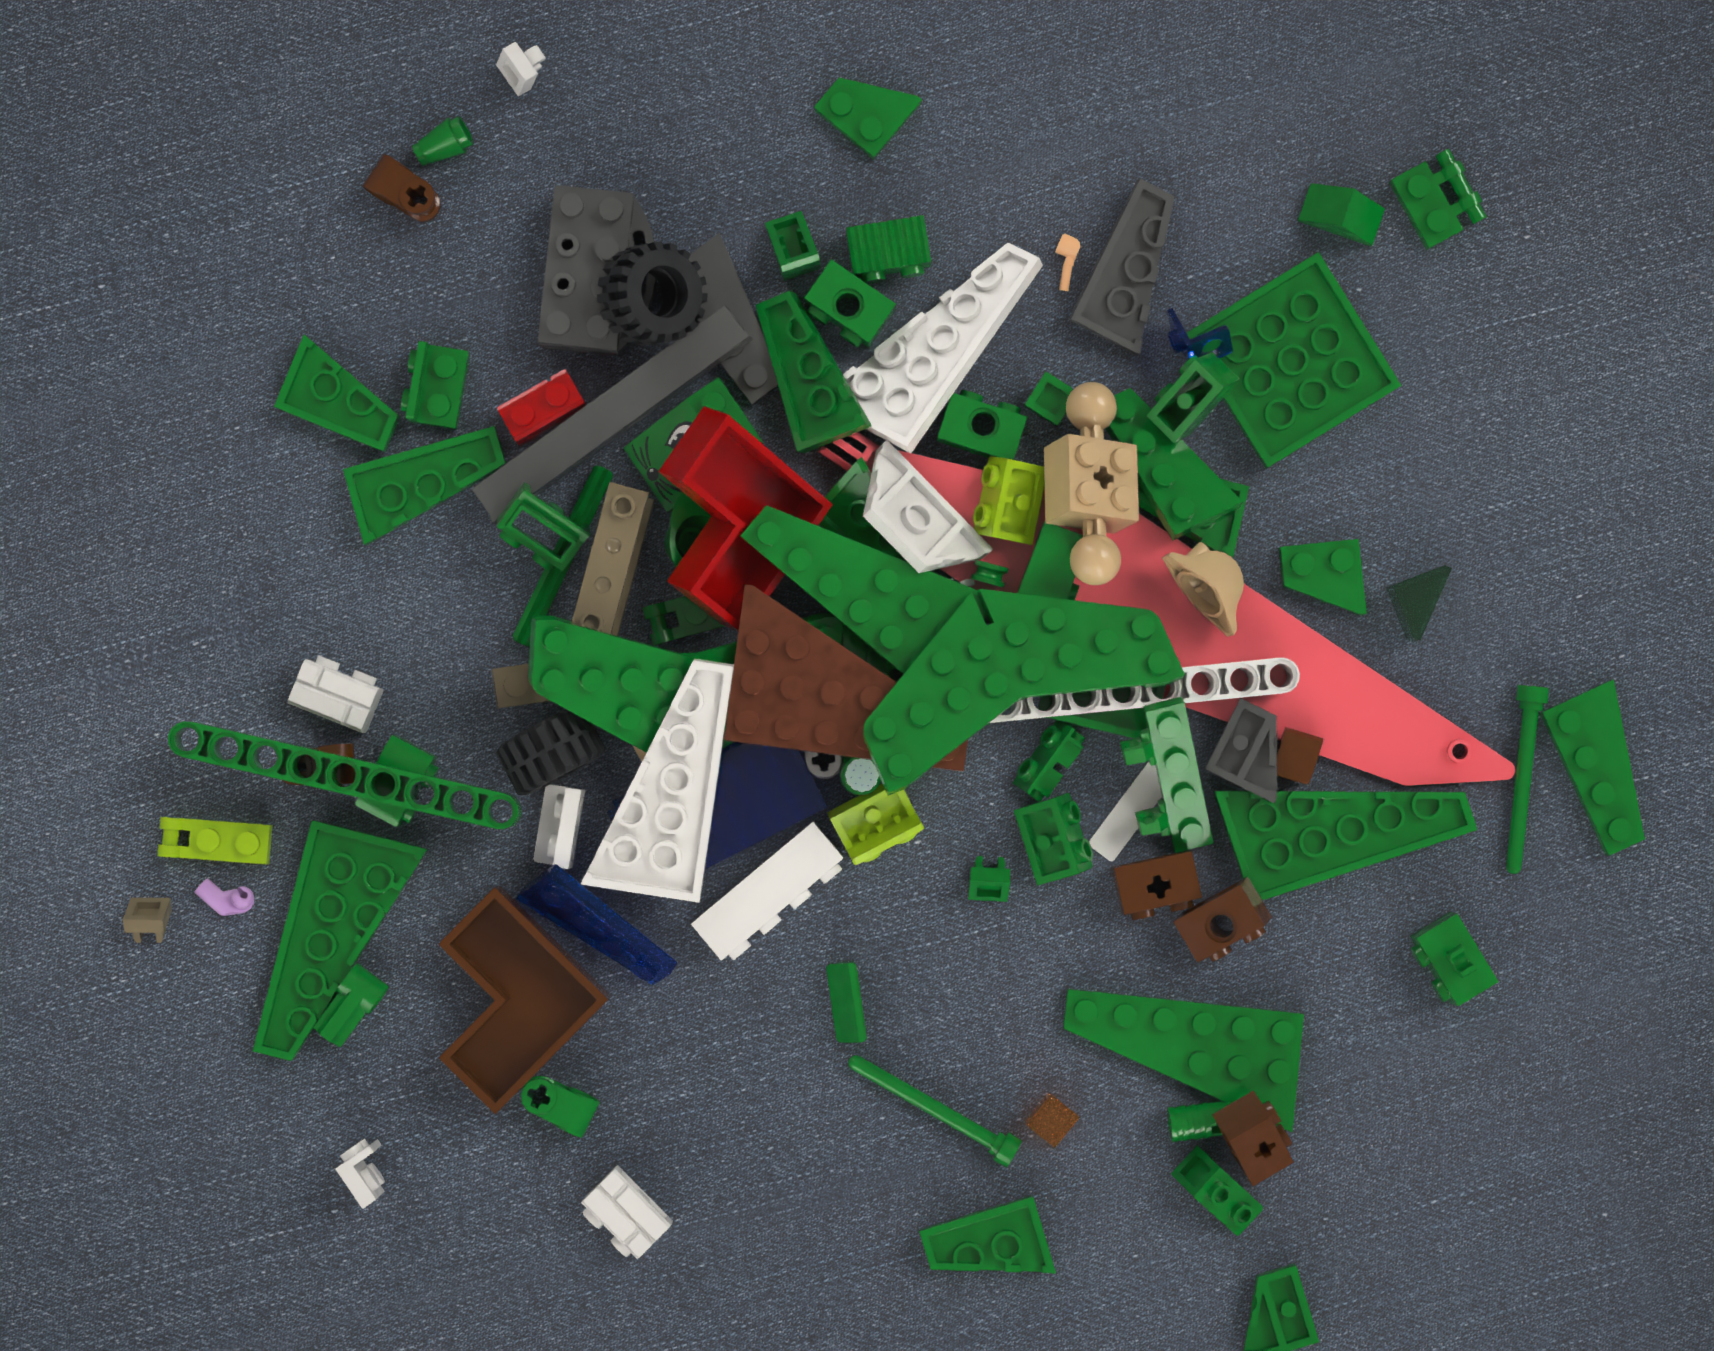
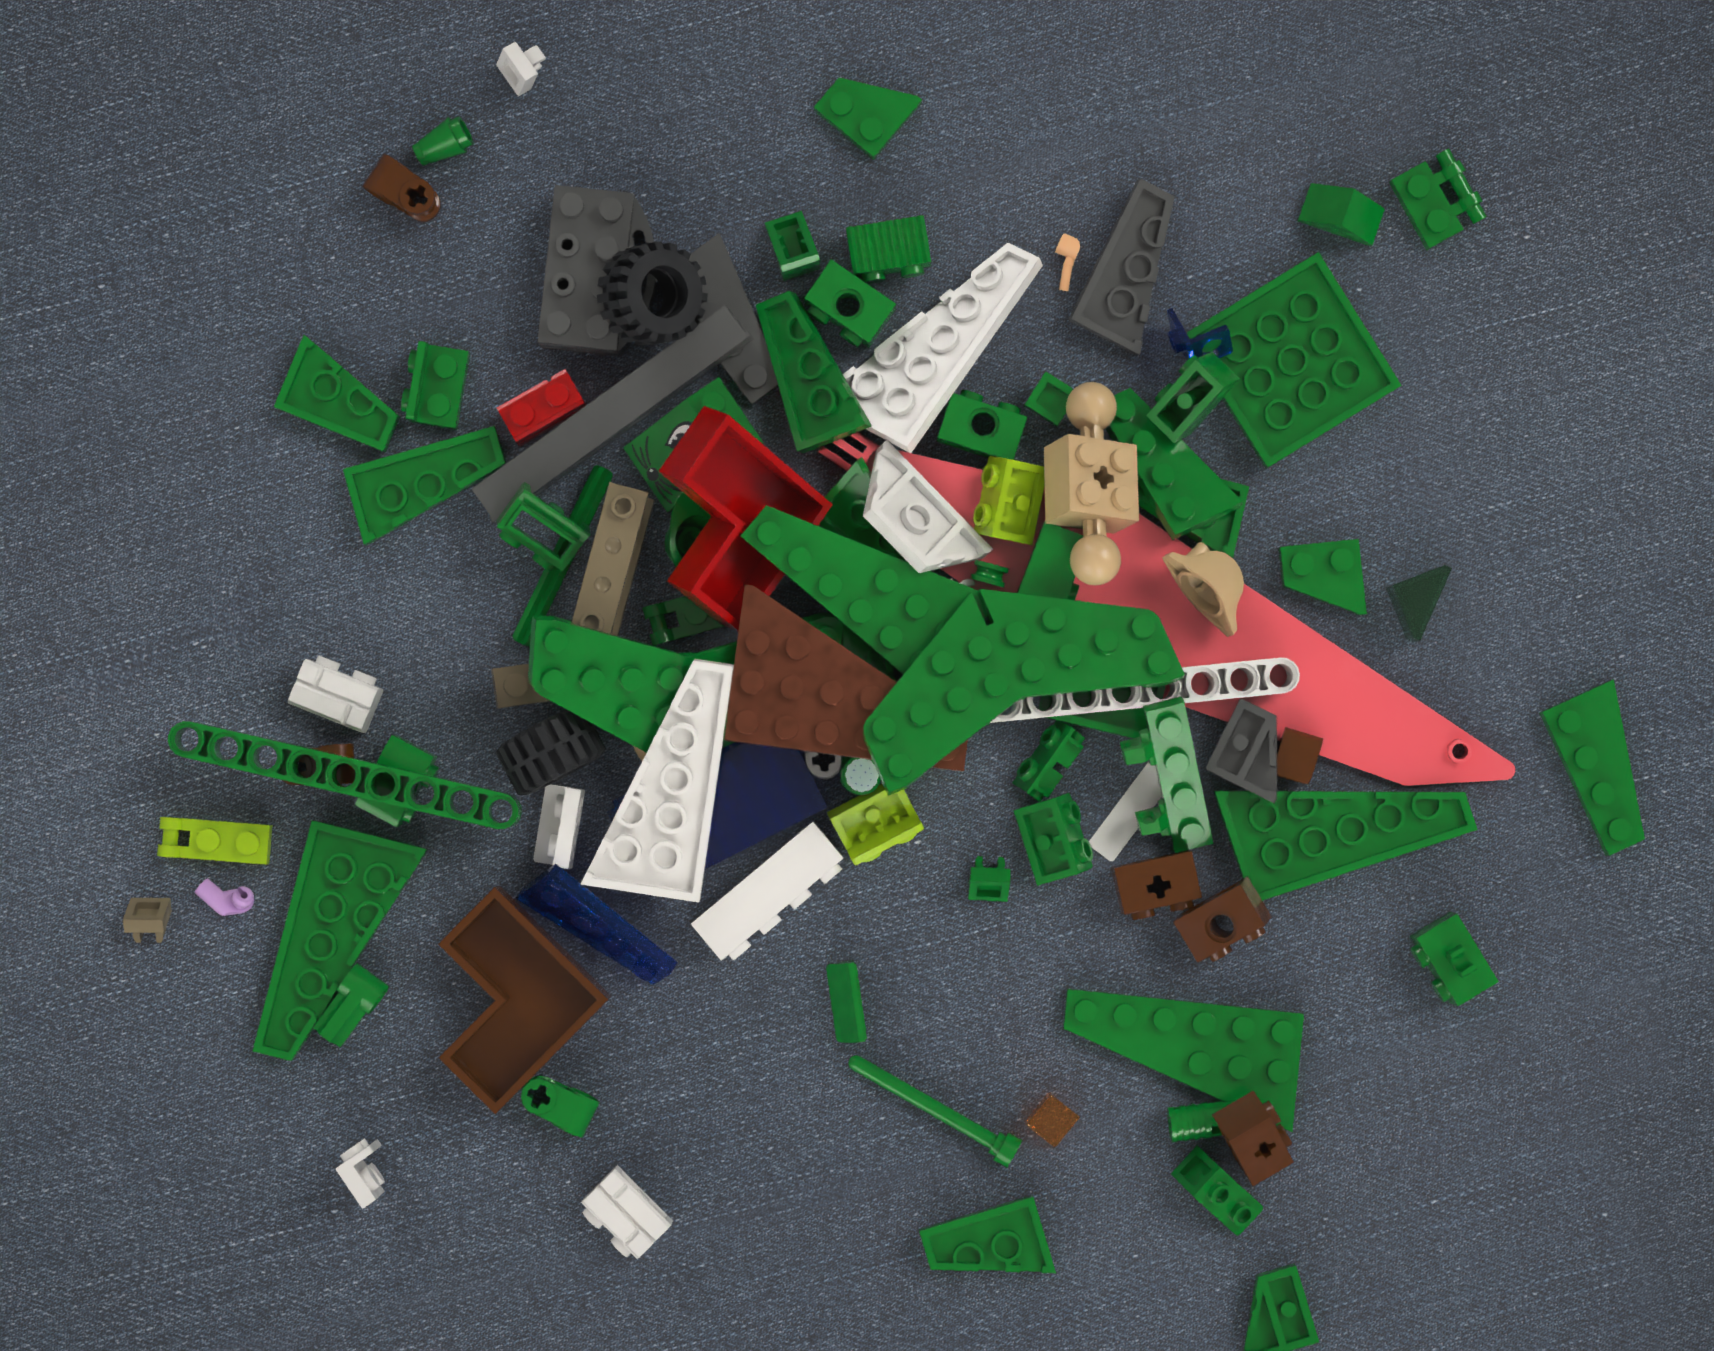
green piece [1506,685,1549,874] -> none

